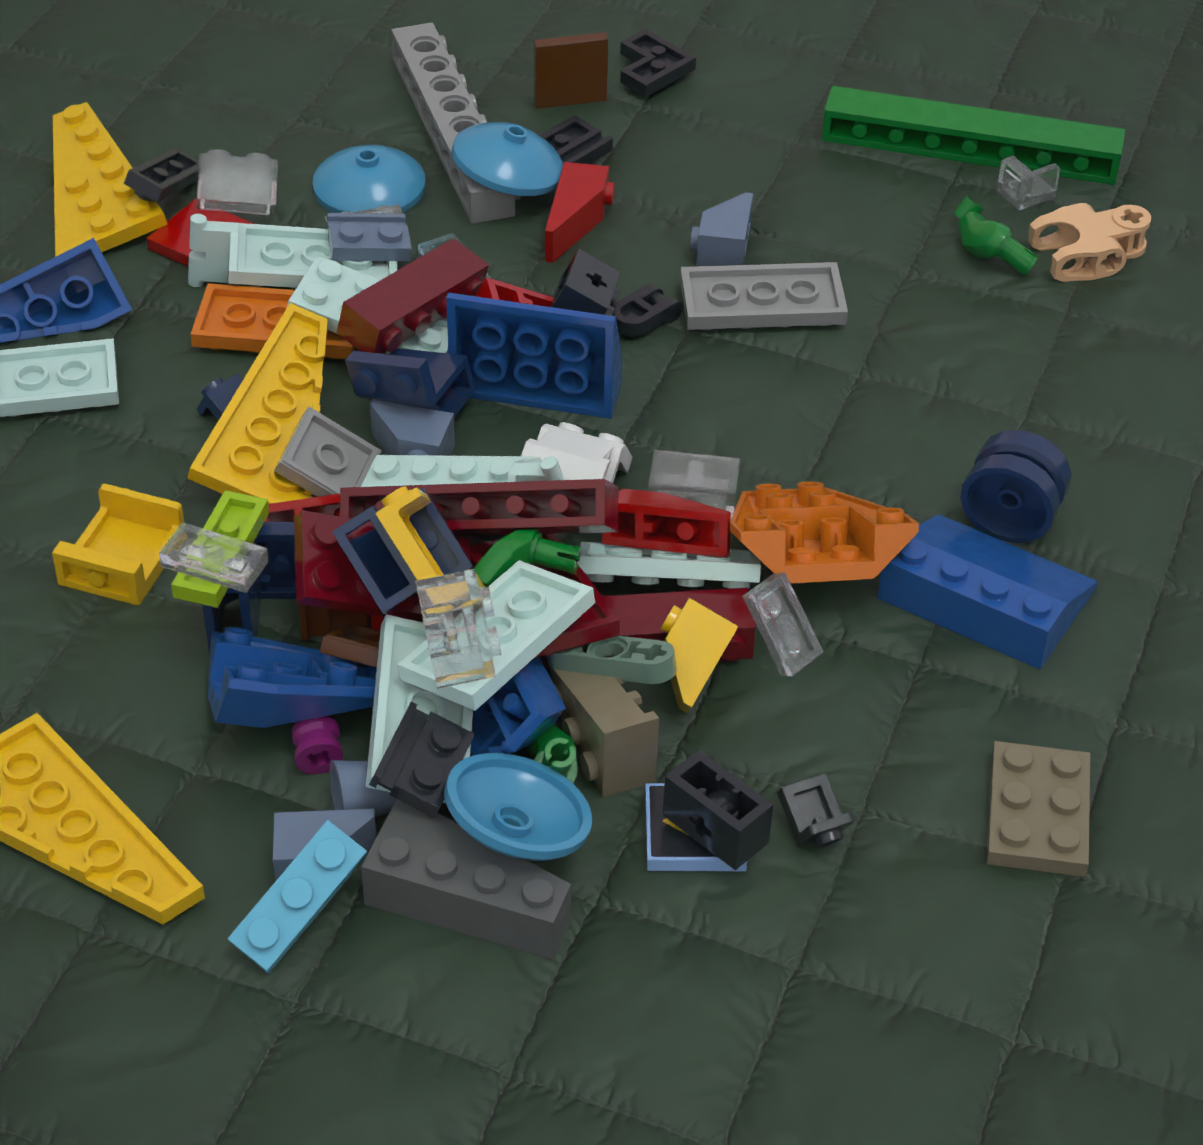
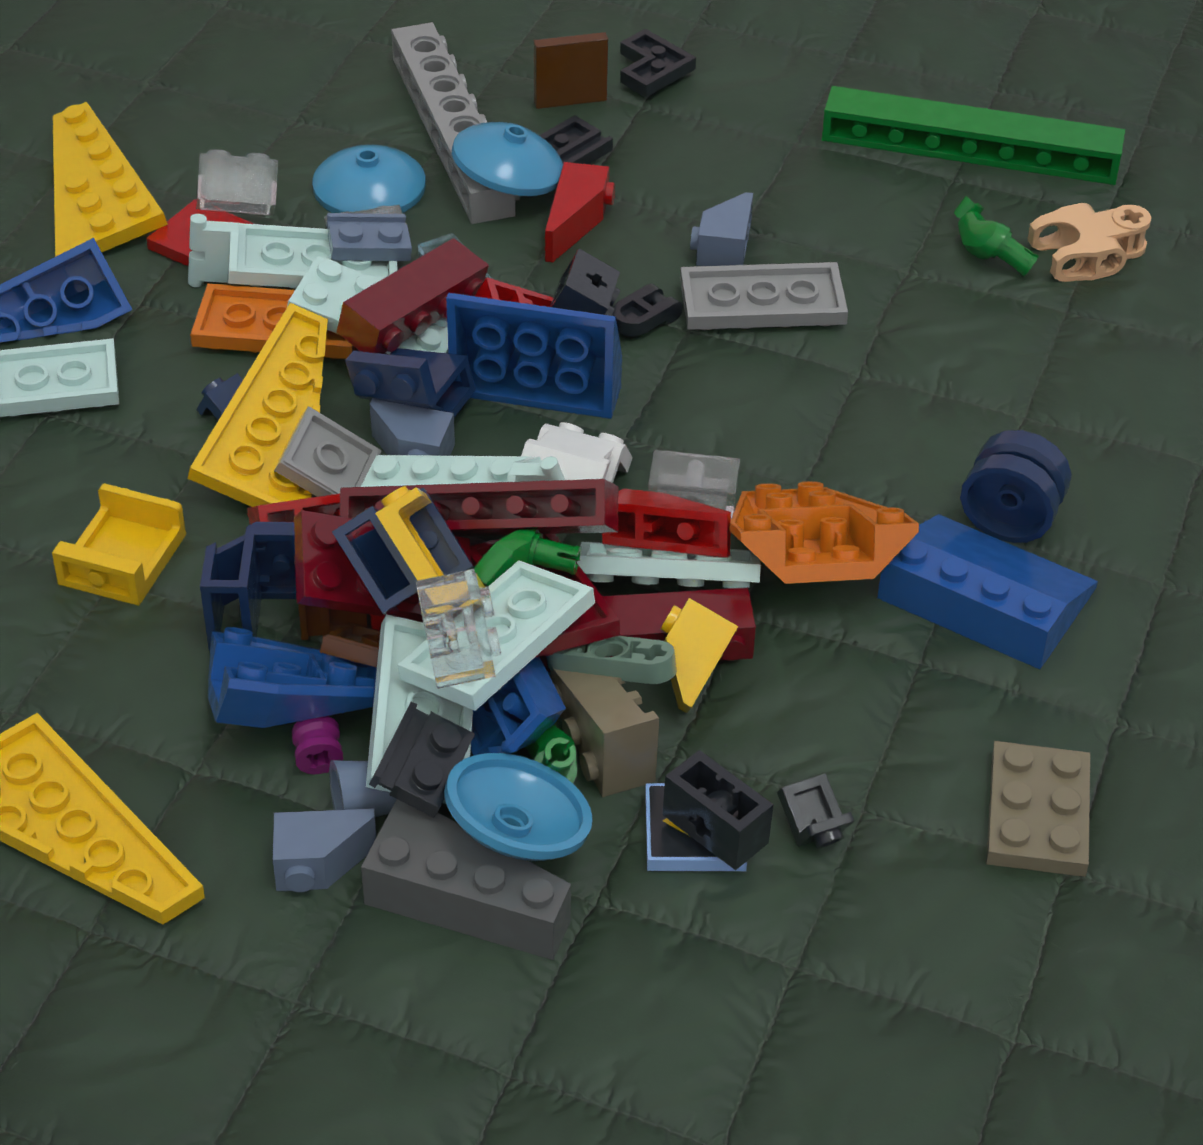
black plate [123,147,207,202] -> none
clear plate [159,522,268,593] -> none
lime plate [171,490,269,608] -> none
medium azure plate [227,820,368,974] -> none
clear plate [742,572,824,676] -> none
clear panel [997,156,1060,211] -> none

